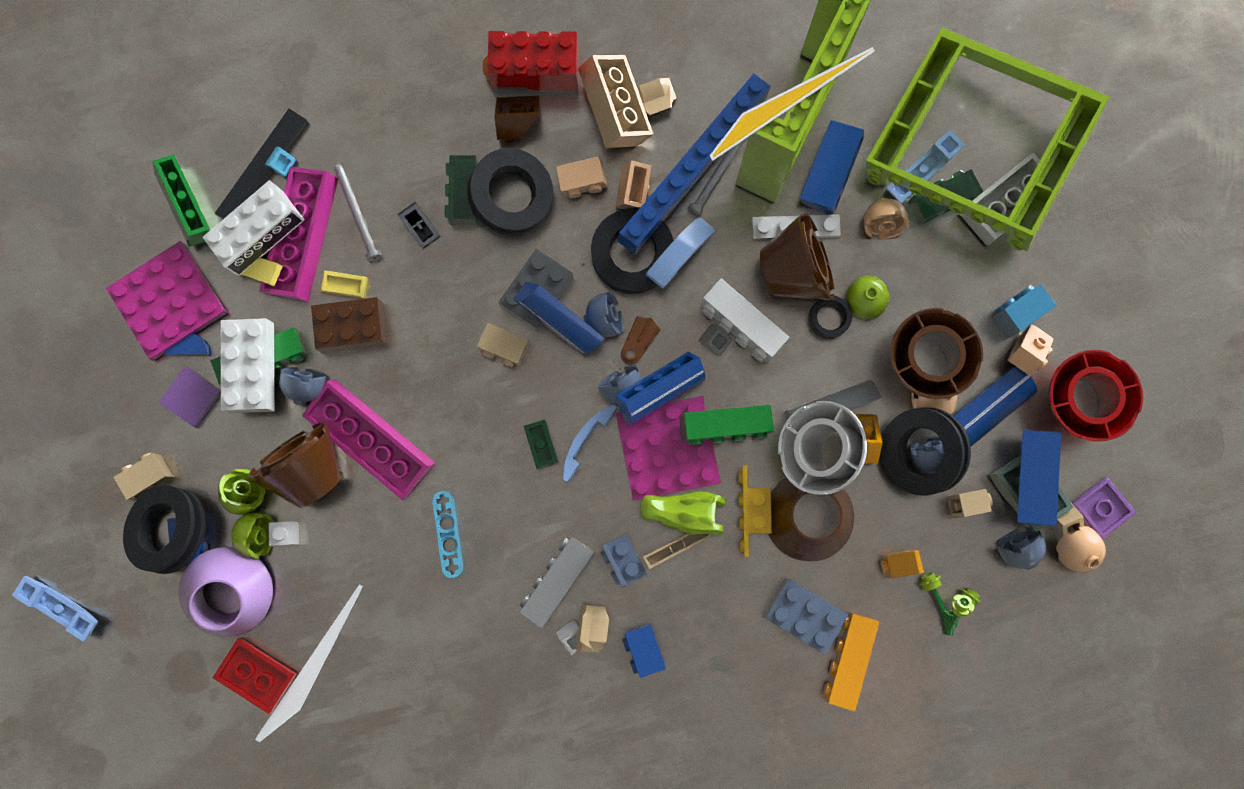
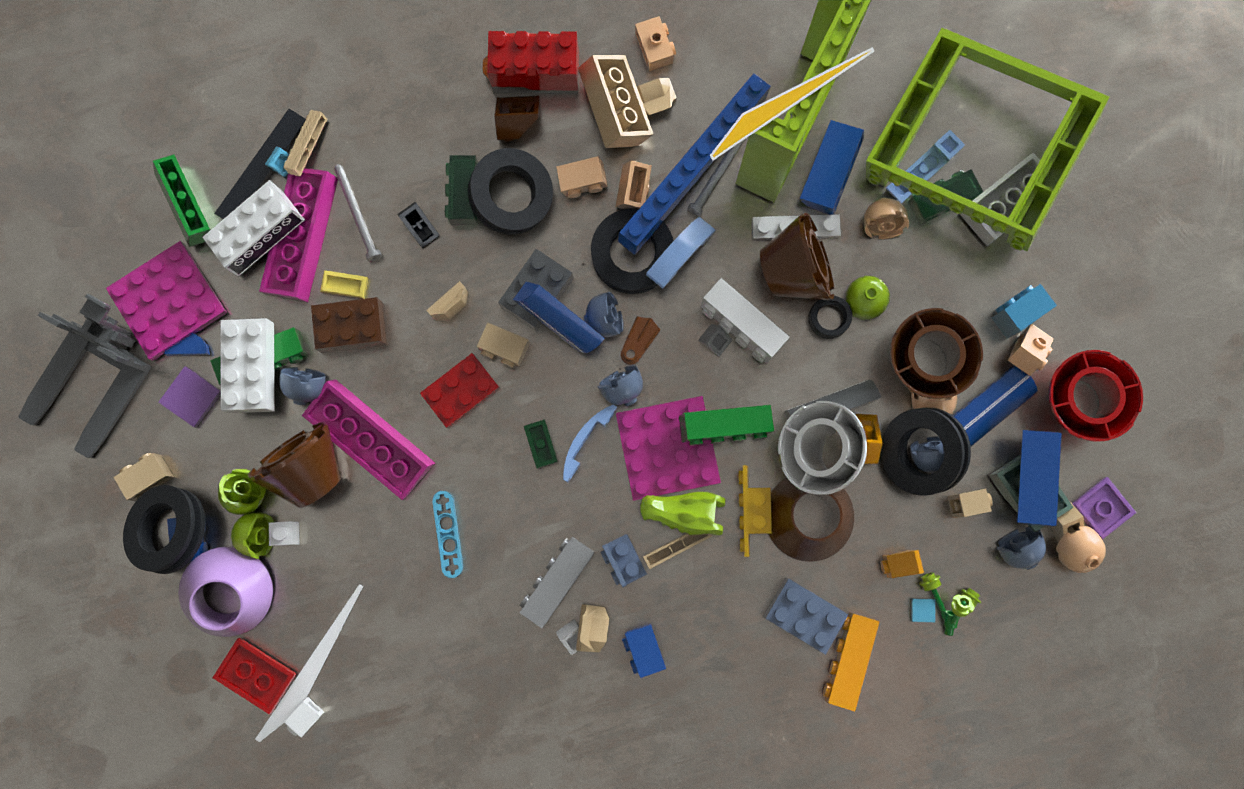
light blue slope [12,576,98,642] -> none
light yellow tile [241,257,283,286] -> none
blue brick [615,351,706,426] -> none
none -> dark grey piece [18,294,152,458]
none -> tan piece [283,110,328,177]
none -> white brick [284,697,324,737]
none -> red plate [420,353,500,429]
none -> tan slope [426,281,468,321]
none -> light nougat brick [635,16,676,71]
none -> medium azure tile [911,598,935,623]

